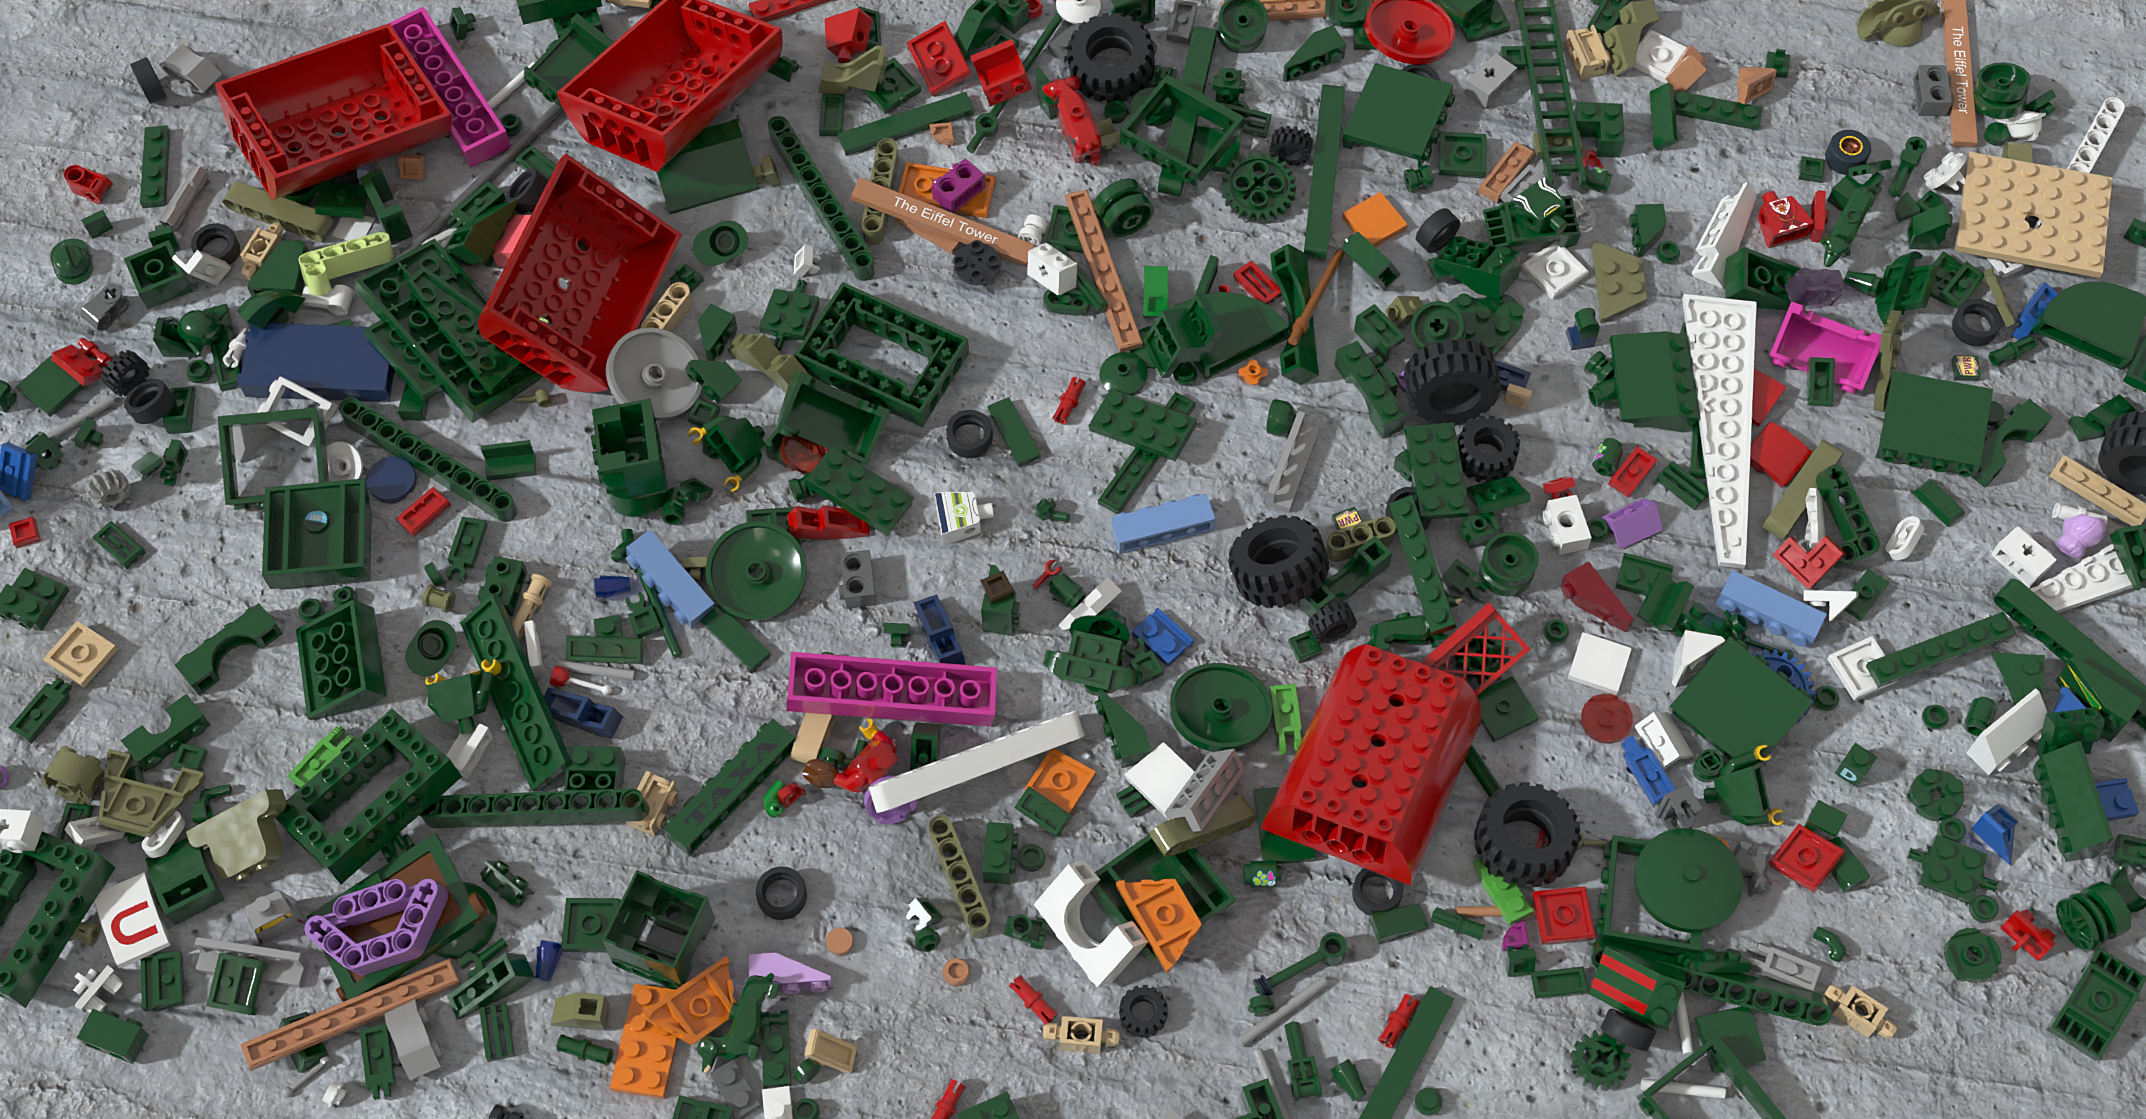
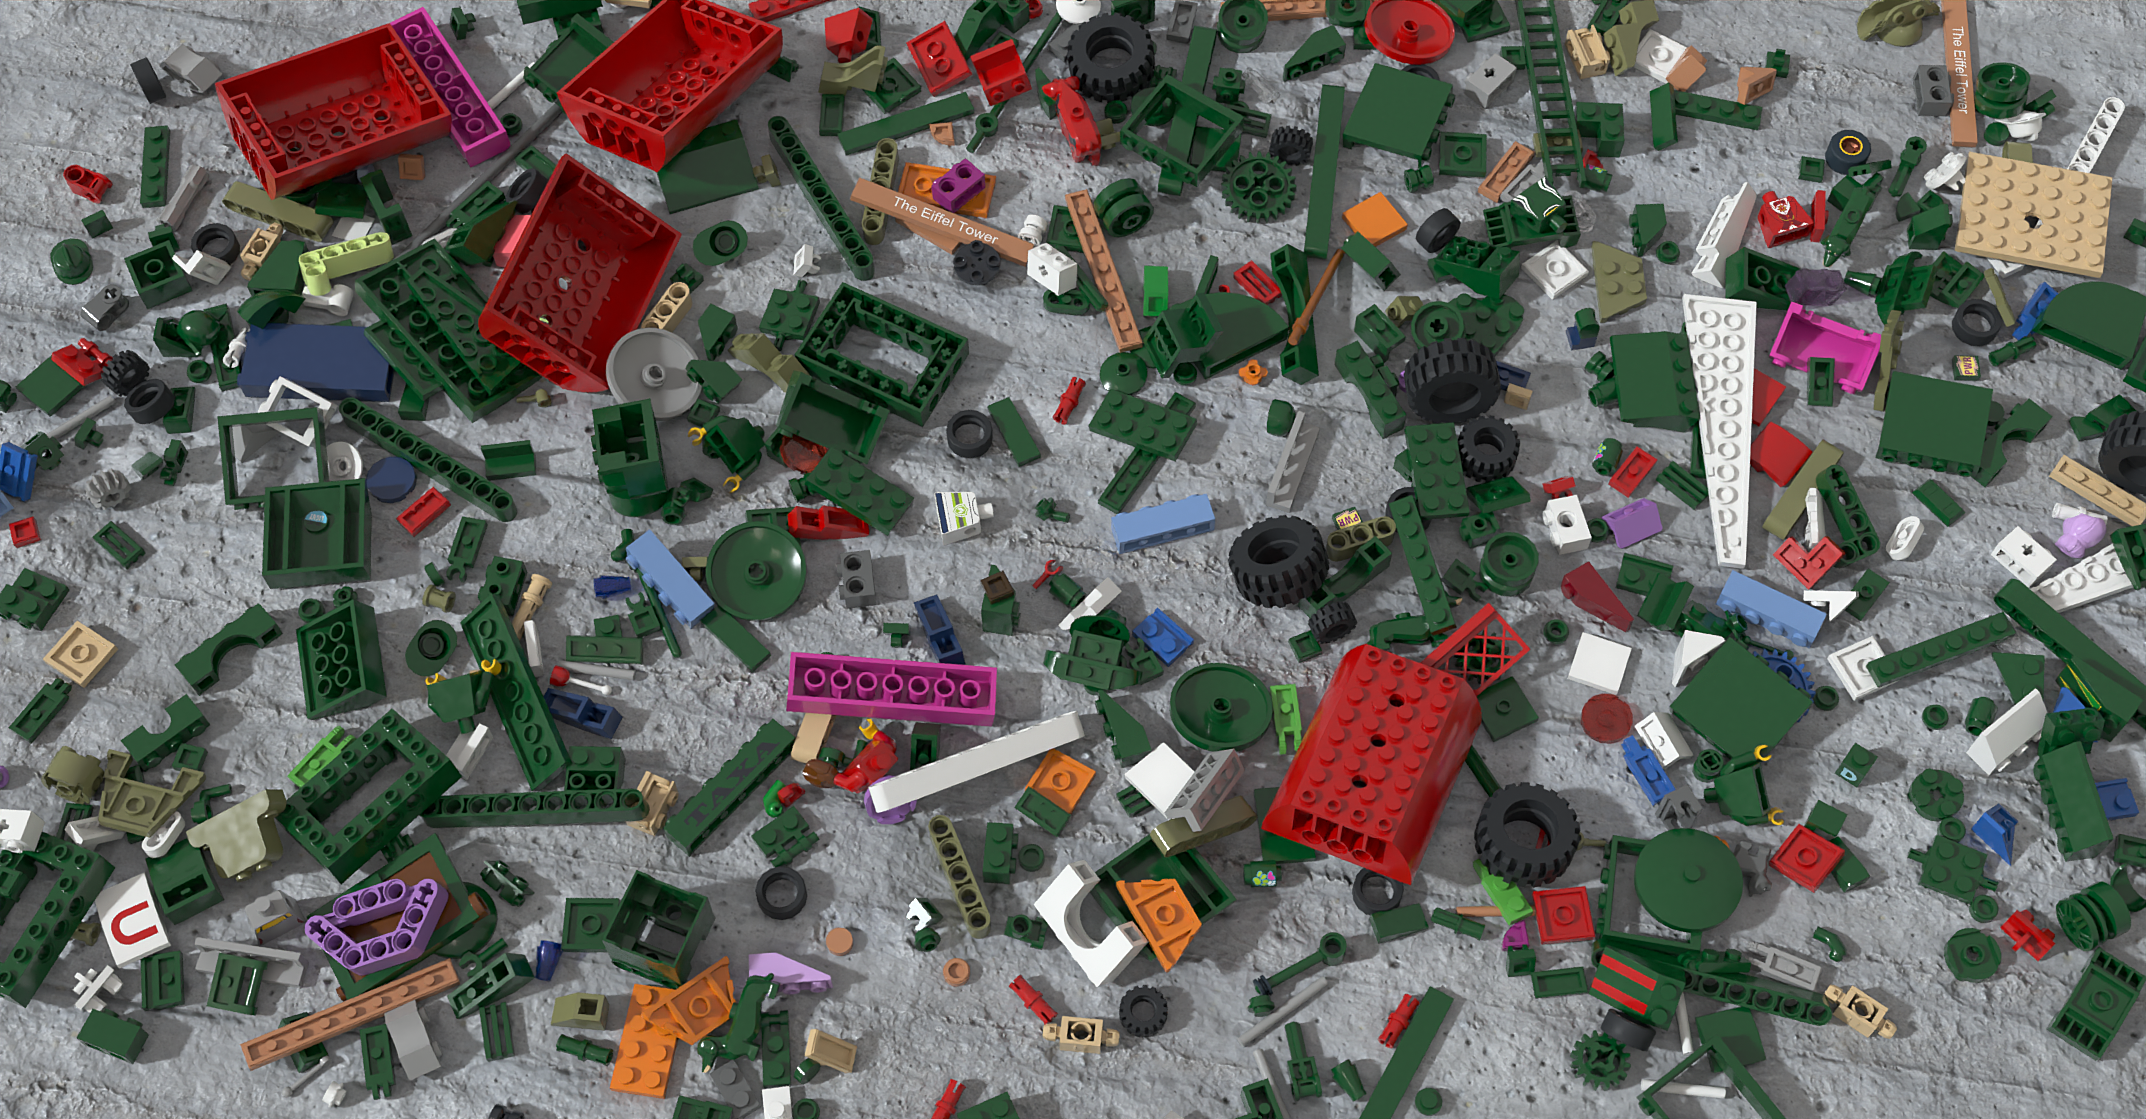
none -> dark green plate [751,806,820,868]

